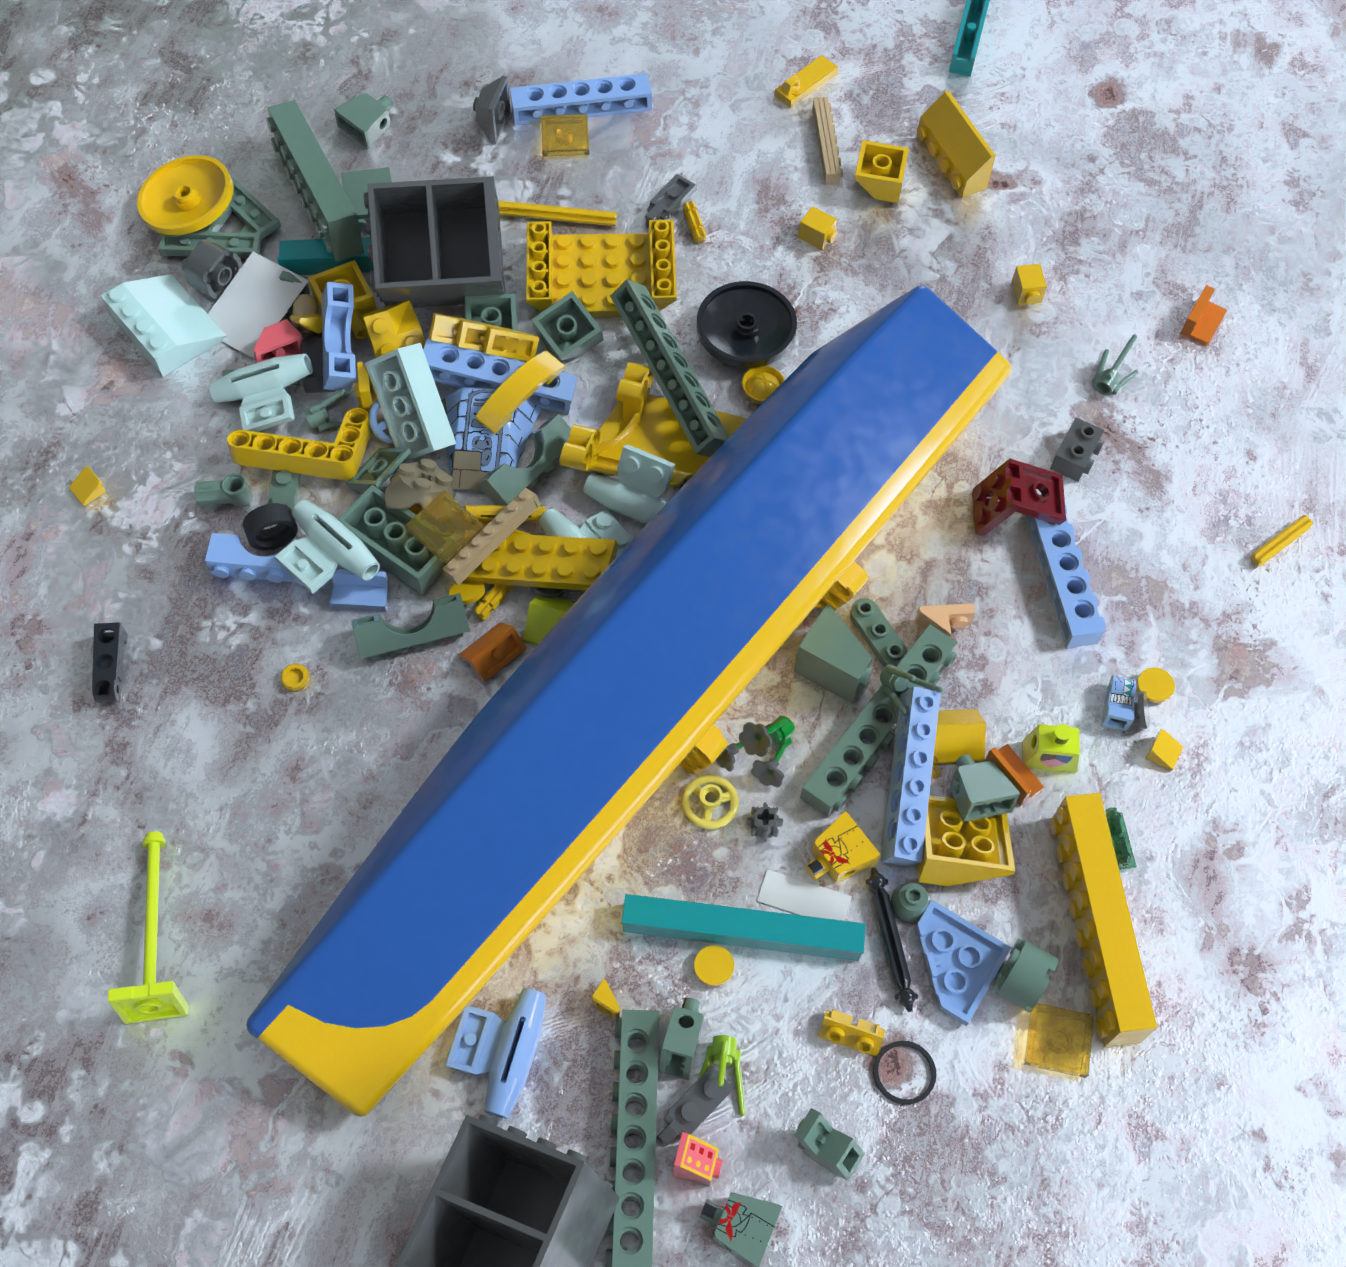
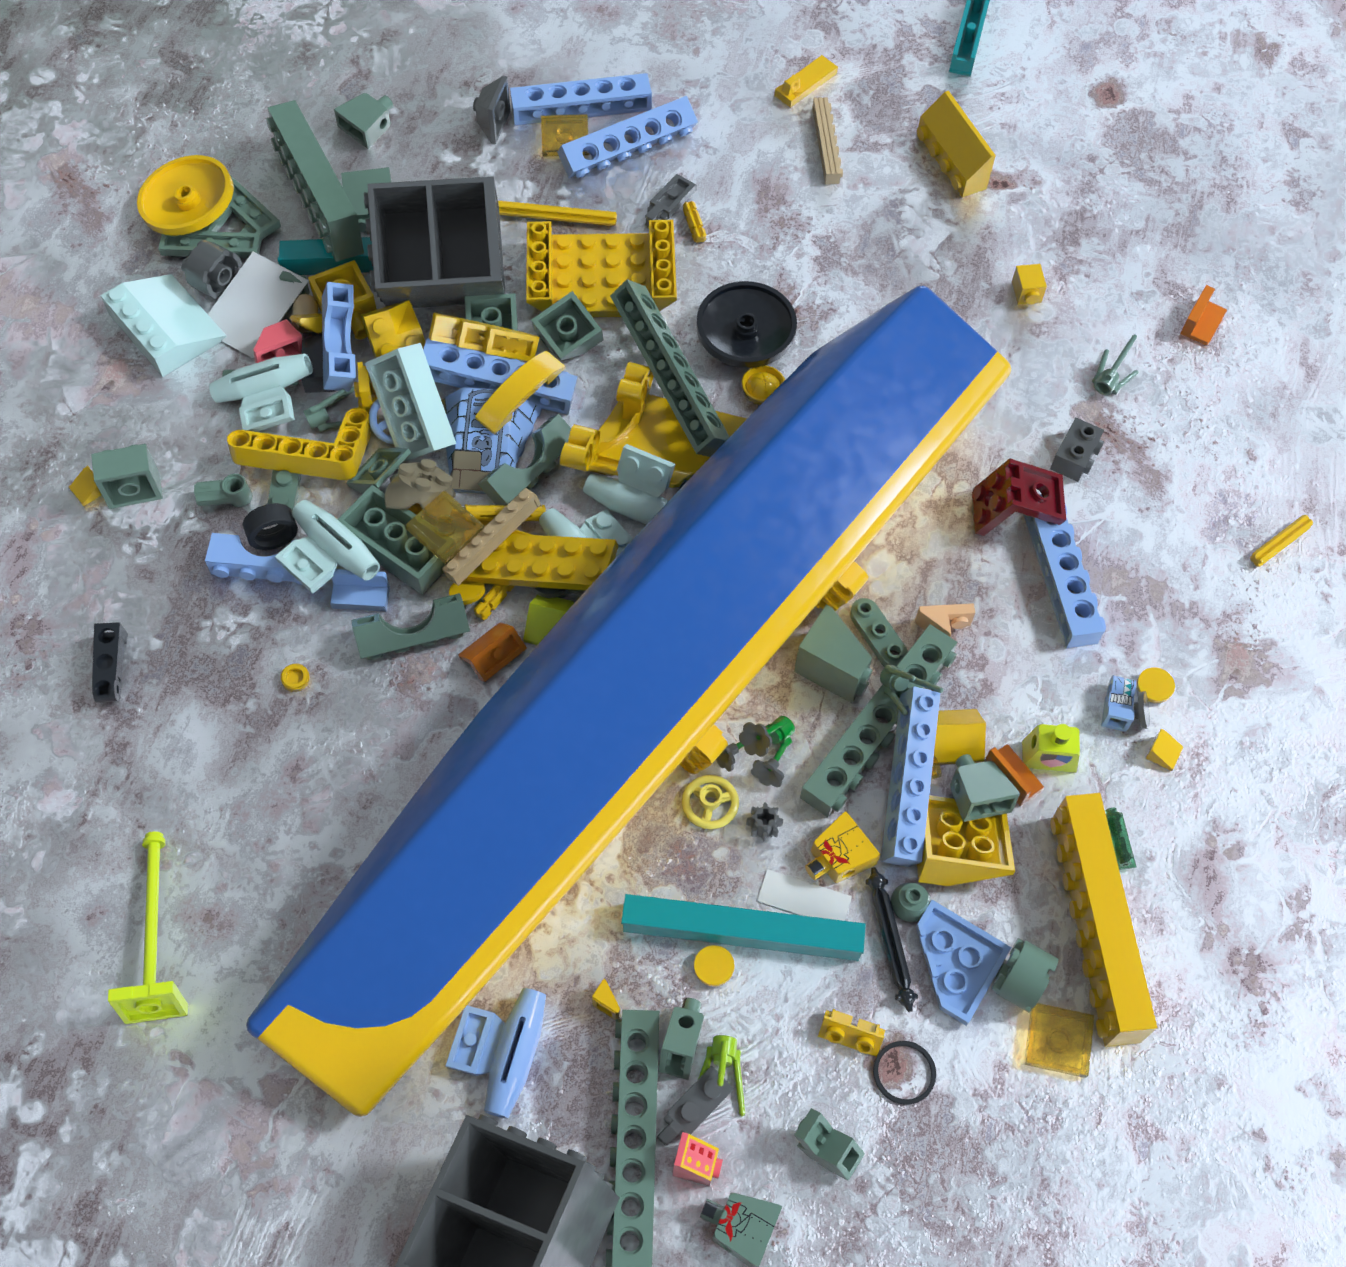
yellow brick [798,206,838,250] -> none
yellow slope [854,140,909,203] -> none
none -> sand green brick [91,444,163,509]
none -> light blue brick [557,96,698,179]

